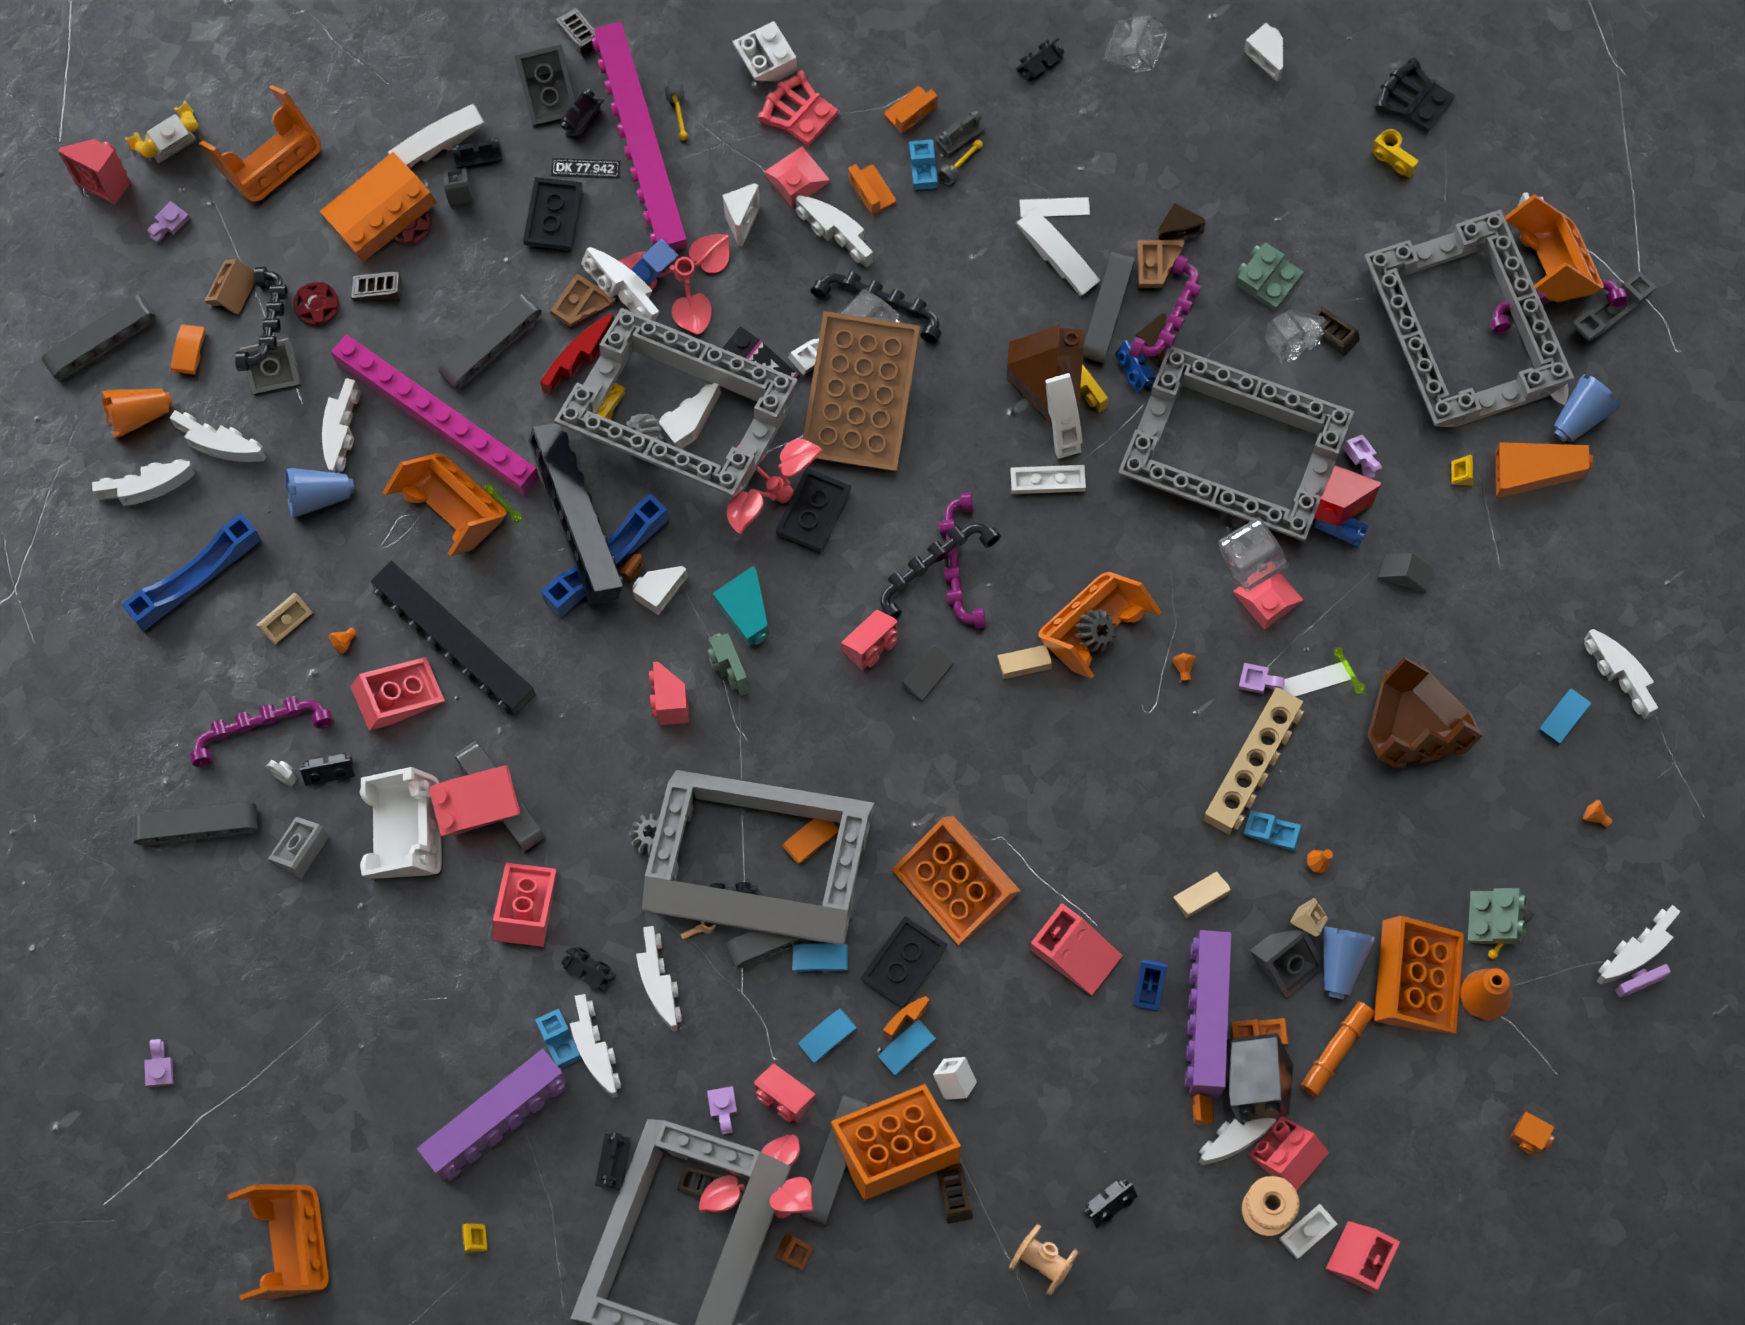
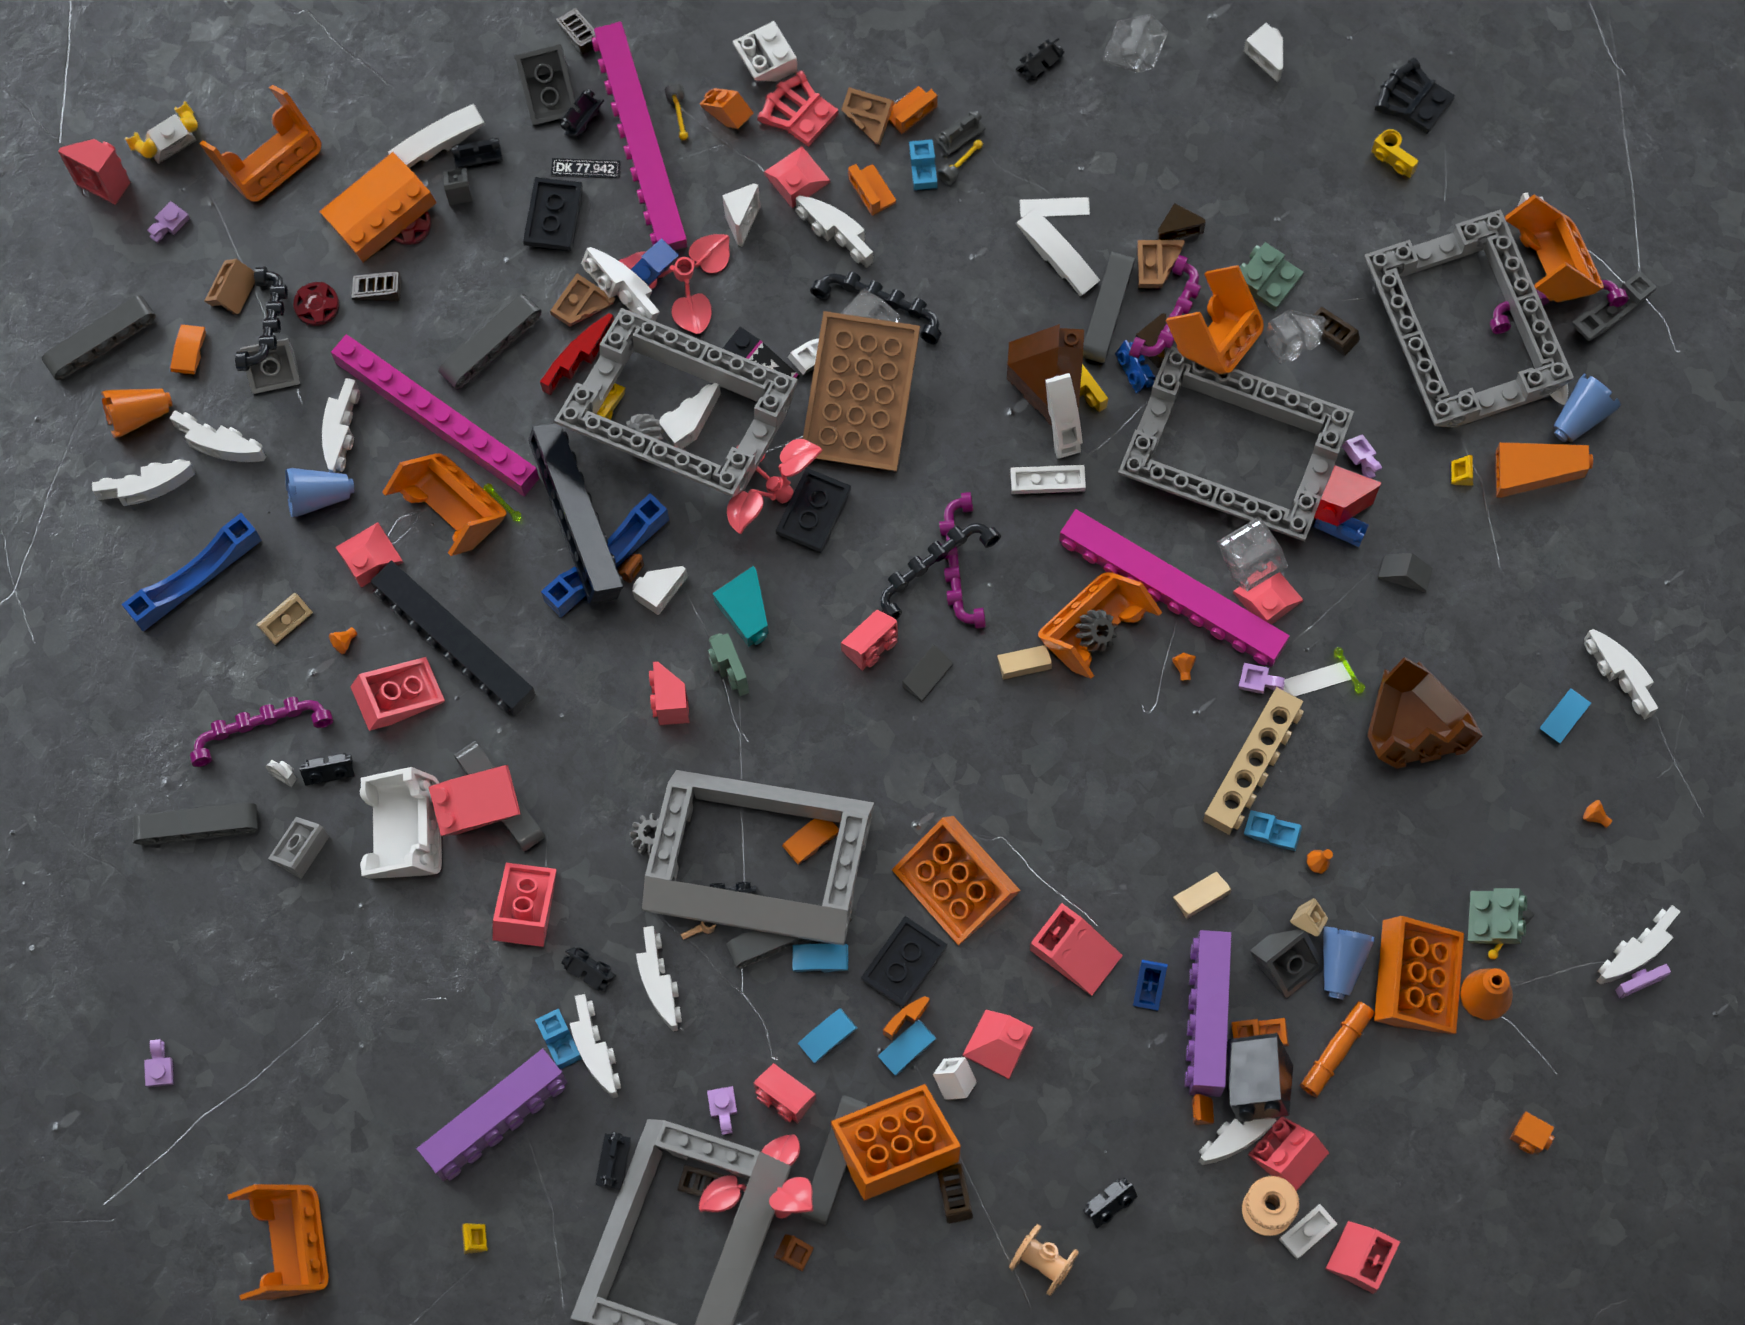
none -> coral slope [335,522,403,587]
none -> orange slope [700,88,754,129]
none -> medium nougat wing [841,88,894,145]
none -> coral slope [962,1010,1033,1079]
none -> dark pink brick [1059,509,1290,667]
none -> orange windscreen [1166,265,1264,374]

